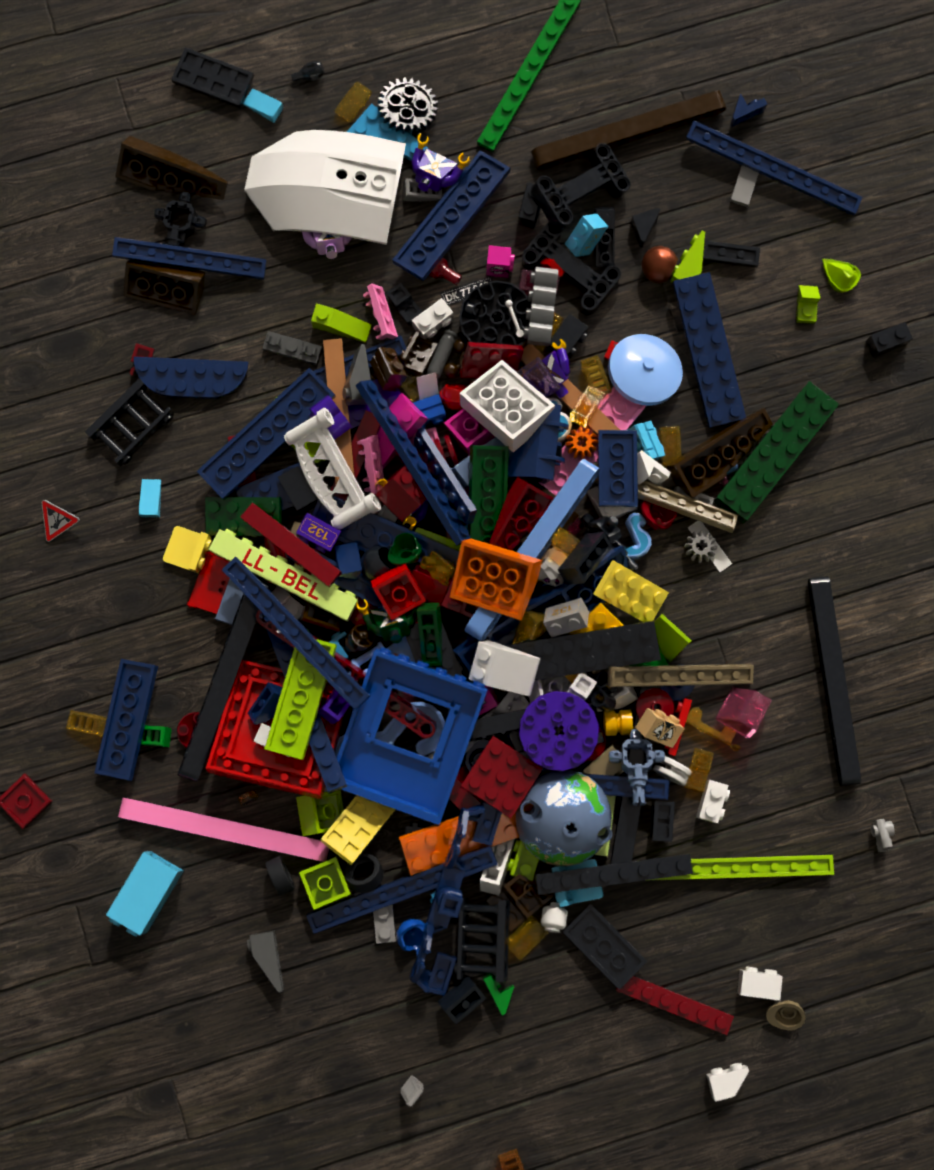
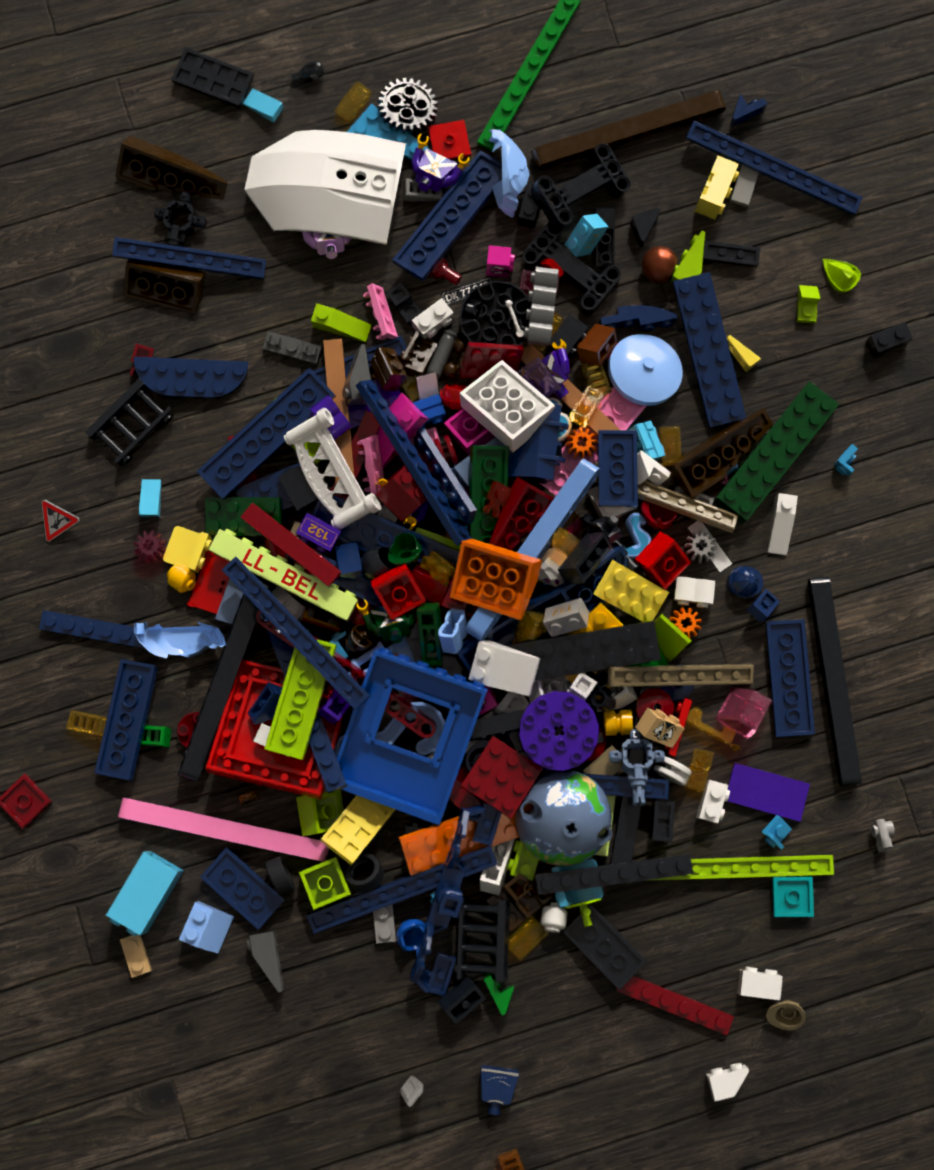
none -> dark blue plate [39,610,146,649]
none -> tan plate [120,935,152,978]
none -> clear pink gear [133,530,167,563]
none -> light blue animal [134,622,226,658]
none -> yellow head [167,564,196,593]
none -> light blue slope [179,901,234,953]
none -> dark blue plate [200,847,285,930]
none -> red plate [428,120,471,160]
none -> light blue brick [438,608,468,654]
none -> dark blue torso [481,1065,519,1115]
none -> clear red plate [483,481,513,518]
none -> light blue animal [489,129,529,218]
none -> lime shield [562,898,602,927]
none -> reddish brown brick [577,323,618,367]
none -> dark blue slope [599,305,677,331]
none -> red brick [635,531,691,590]
none -> orange gear [669,607,702,639]
none -> white brick [673,577,715,608]
none -> light yellow wedge [695,156,739,220]
none -> dark blue piece [726,566,763,599]
none -> light yellow slope [727,335,761,372]
none -> dark purple tile [727,763,810,822]
none -> dark blue slope [747,589,780,622]
none -> dark azure bracket [762,815,792,850]
none -> dark blue plate [765,619,815,737]
none -> white slope [767,493,798,556]
none -> teal plate [772,877,814,917]
none -> dark azure bracket [833,444,858,476]

